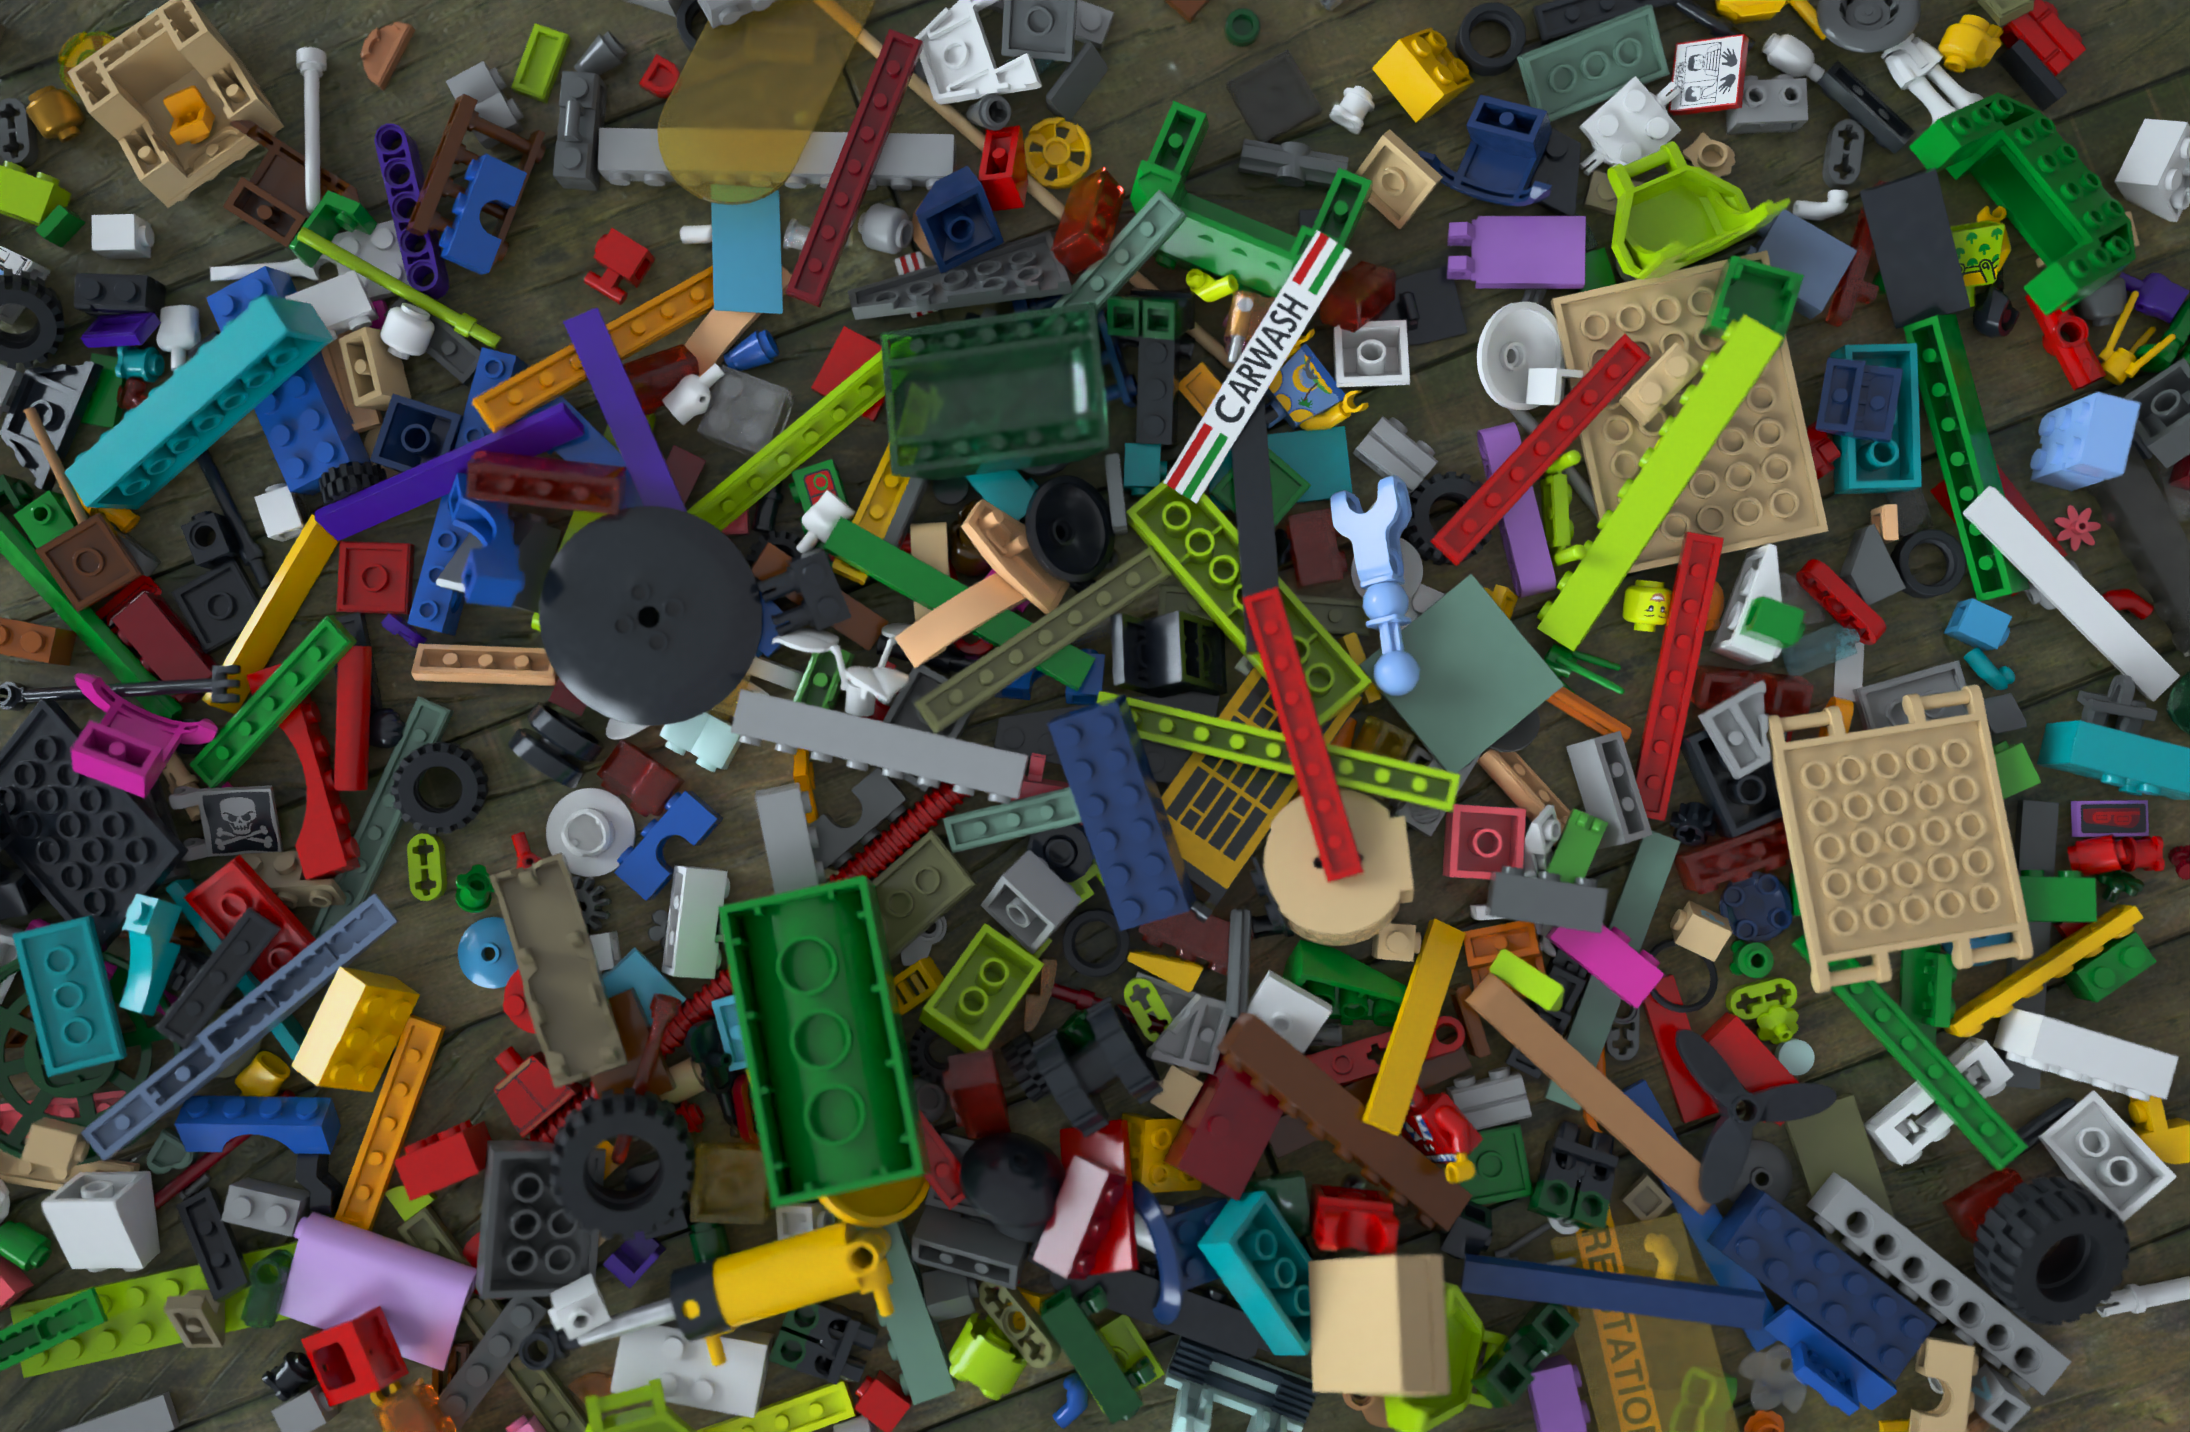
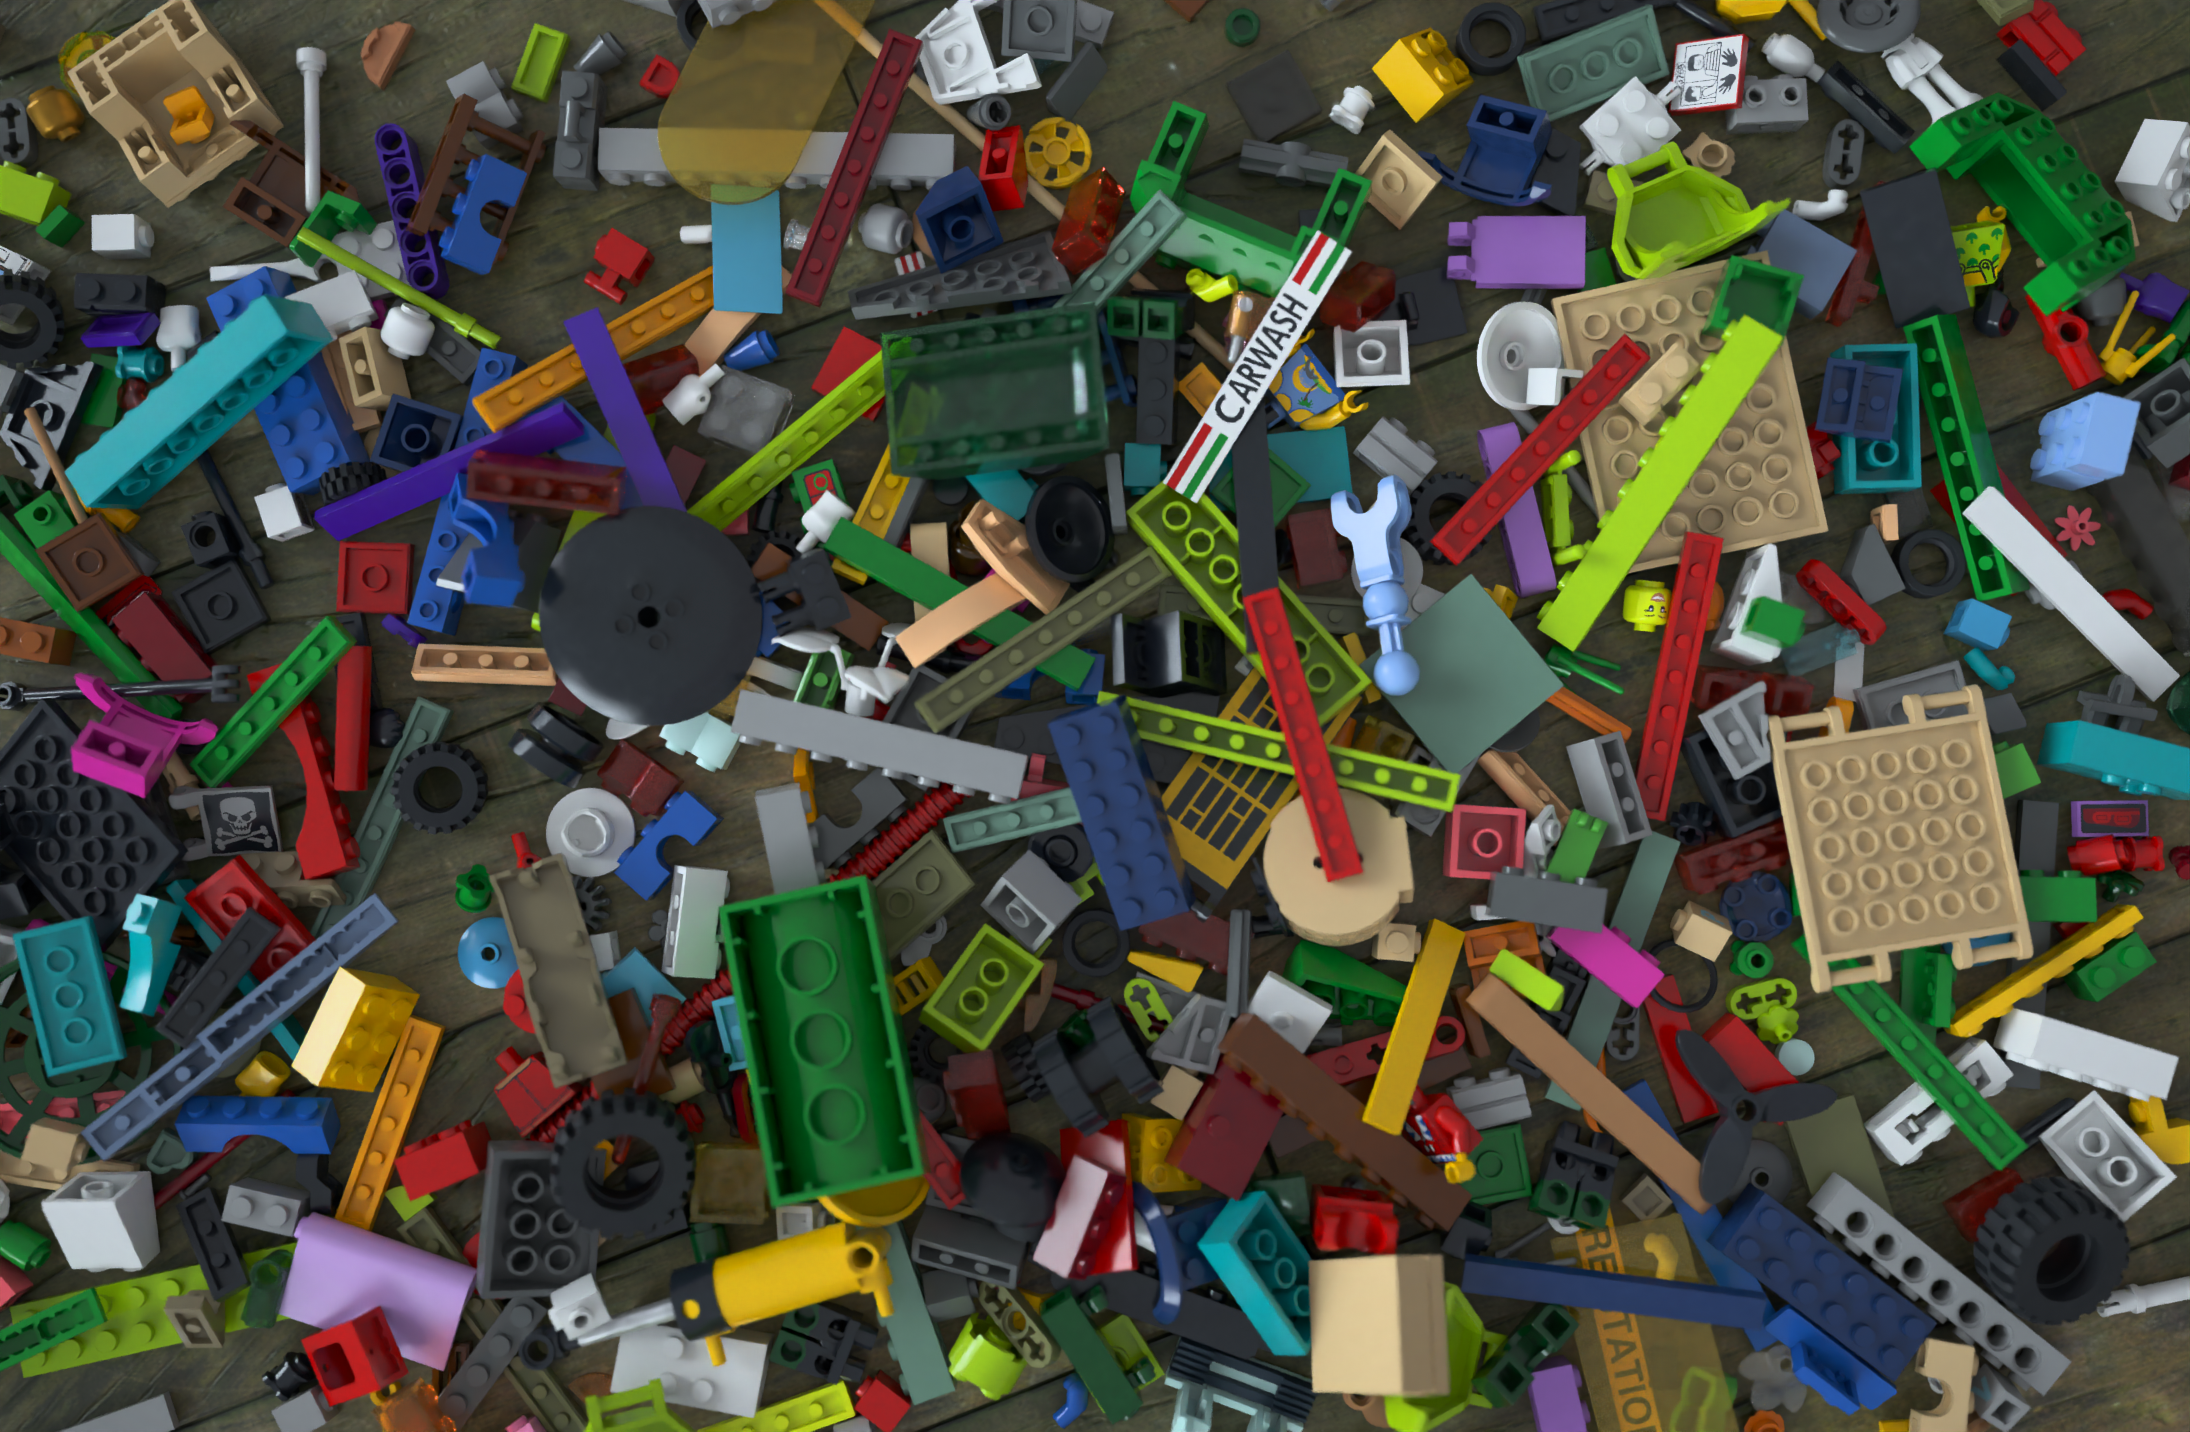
yellow tile [202,514,339,714] -> none
lime beam [407,833,447,901] -> none
dark purple panel [603,1231,666,1289] -> none
yellow head [1937,14,2003,73] -> none

